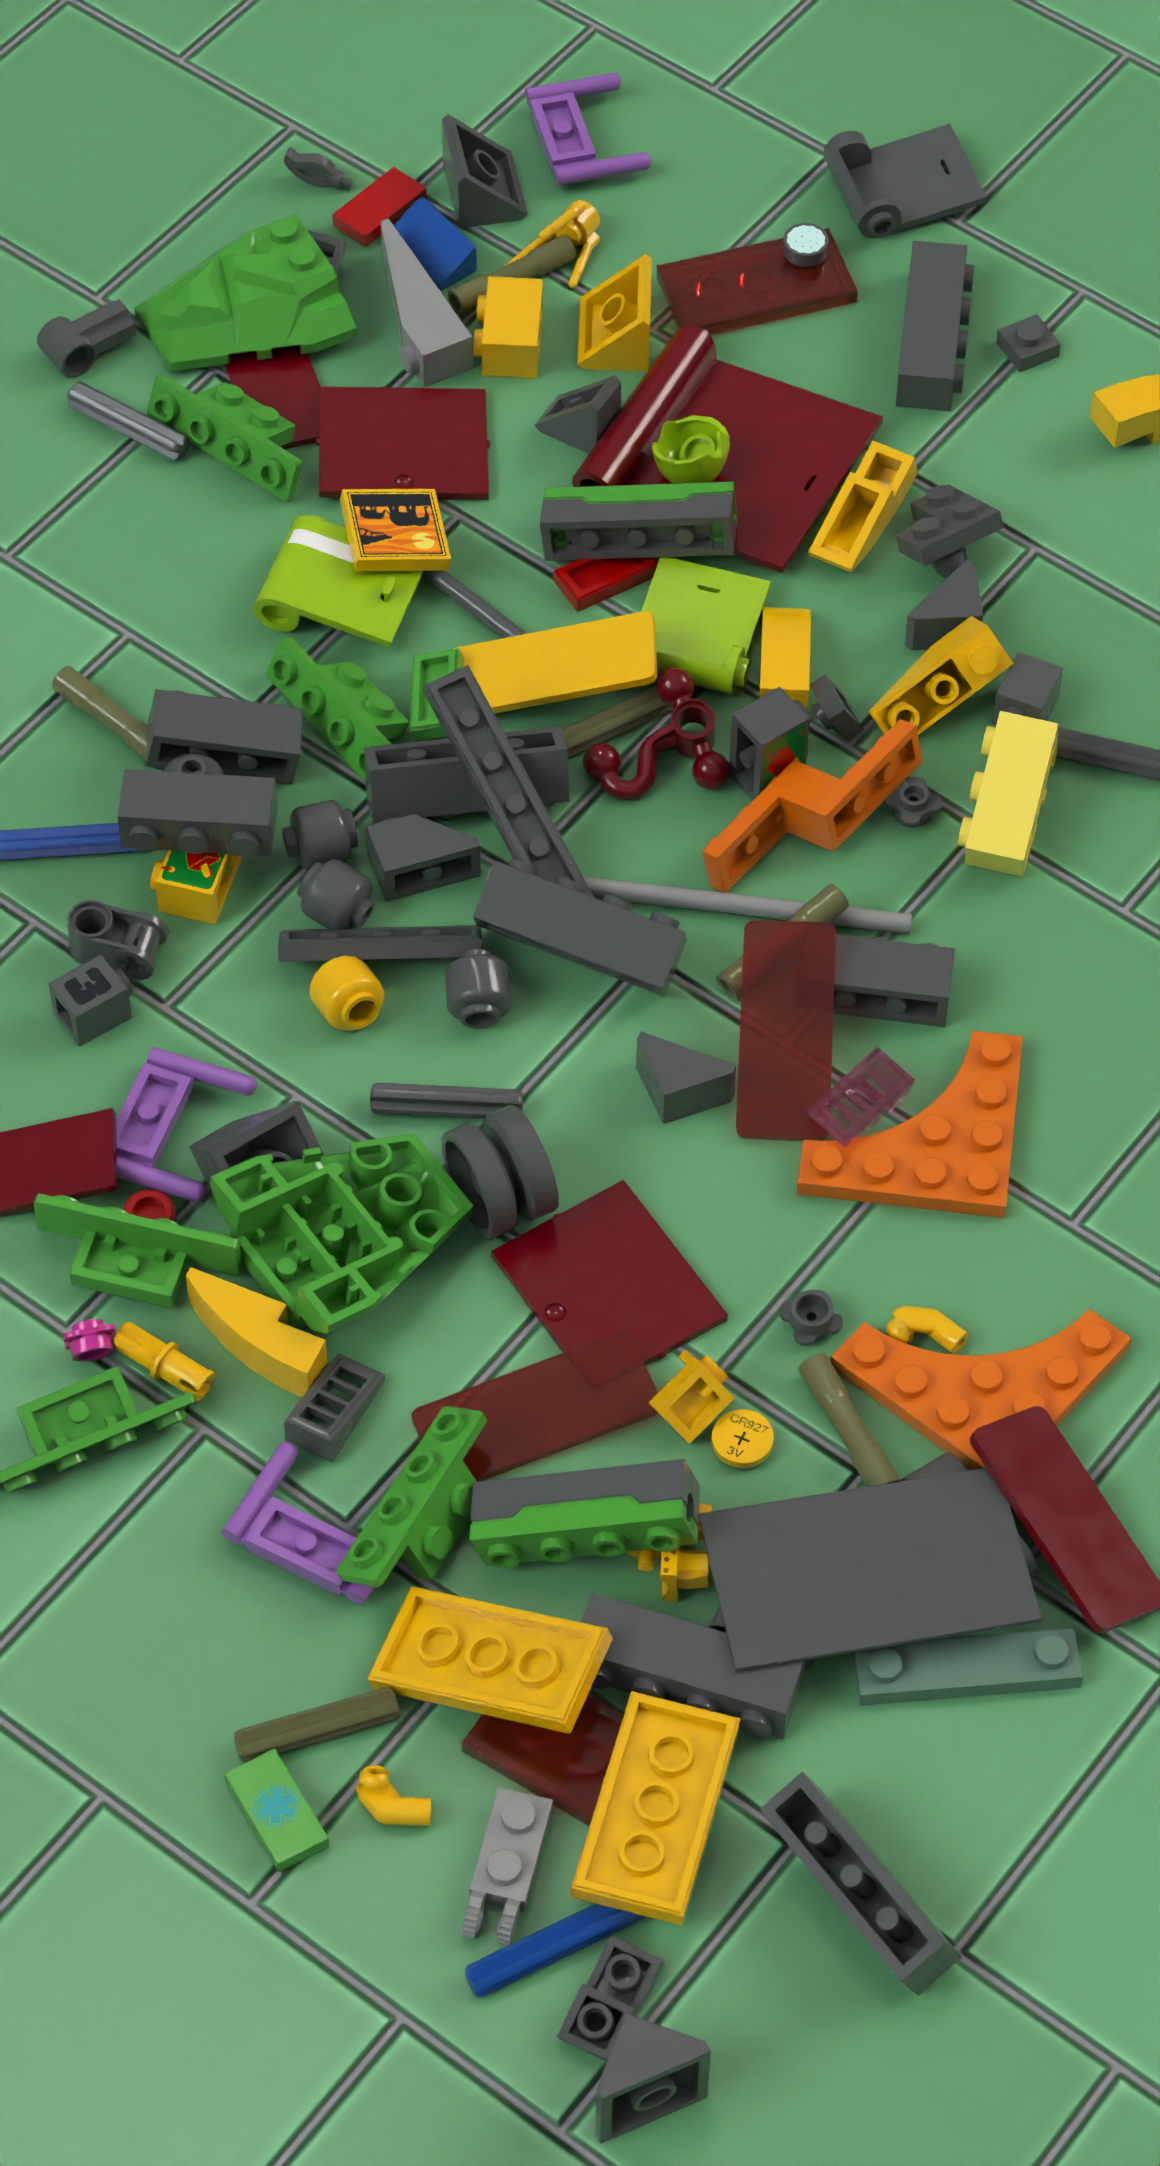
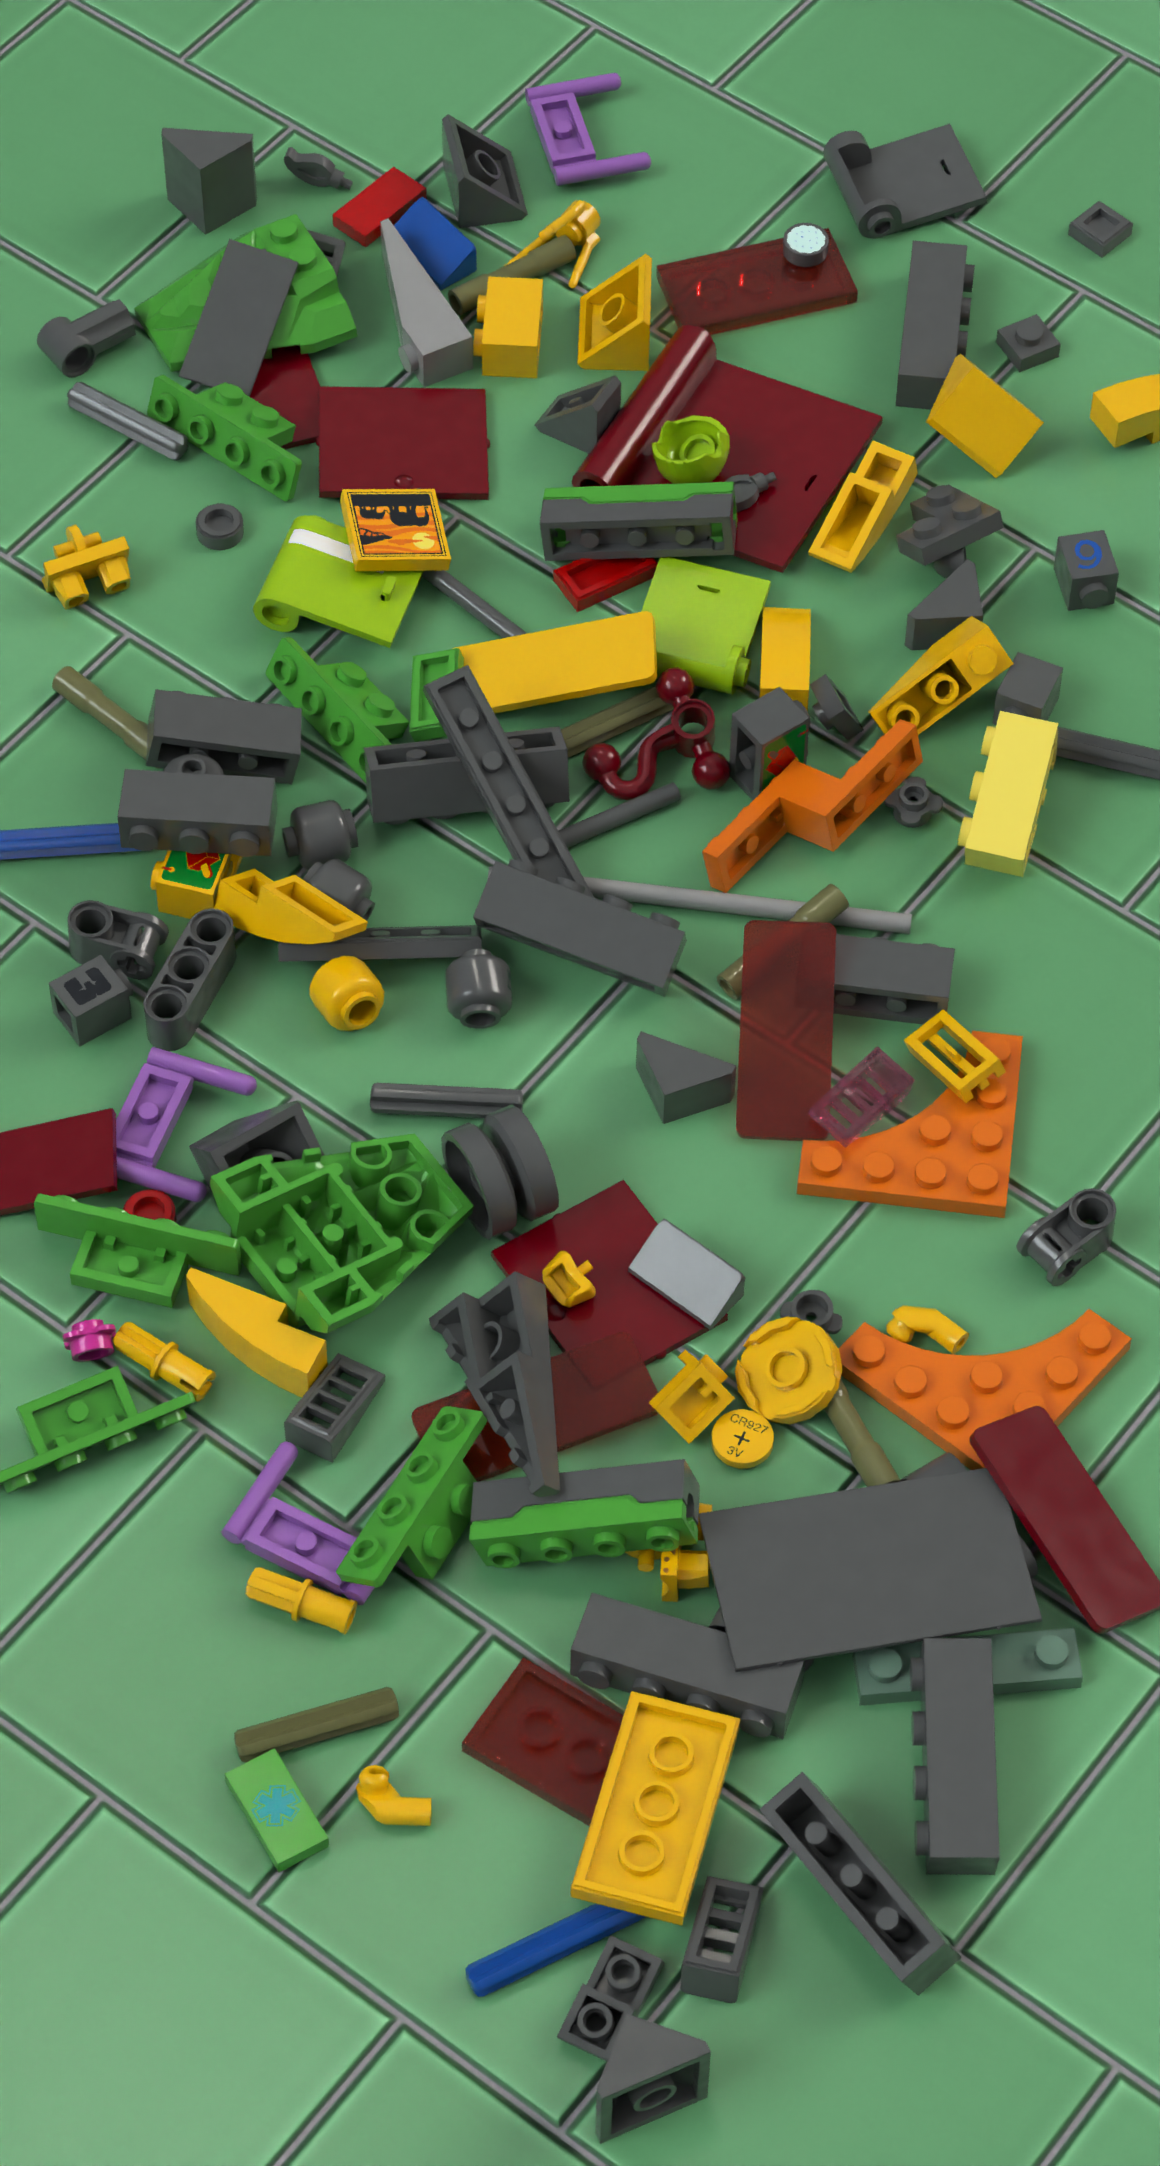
dark grey slope [366,814,481,902] -> none
yellow tile [367,1586,613,1734] -> none
light grey hinge [462,1787,553,1946] -> none
none -> yellow hips [42,524,131,609]
none -> dark grey beam [143,908,237,1051]
none -> dark grey slope [161,128,257,235]
none -> dark grey piece [179,239,299,397]
none -> dark grey tile [196,503,244,550]
none -> yellow slope [213,869,368,944]
none -> yellow axle [246,1567,358,1634]
none -> dark grey wedge [429,1271,560,1497]
none -> yellow piece [542,1251,596,1308]
none -> dark grey bar [558,782,681,848]
none -> slope [628,1219,745,1330]
none -> dark grey slope [680,1876,764,2003]
none -> dark grey piece [725,472,777,512]
none -> yellow tile [735,1316,843,1424]
none -> yellow tile [904,1009,1006,1103]
none -> dark grey brick [910,1638,1000,1875]
none -> yellow slope [926,353,1044,478]
none -> dark grey piece [1016,1188,1116,1286]
none -> dark grey brick [1054,530,1119,611]
none -> dark grey tile [1068,201,1133,257]

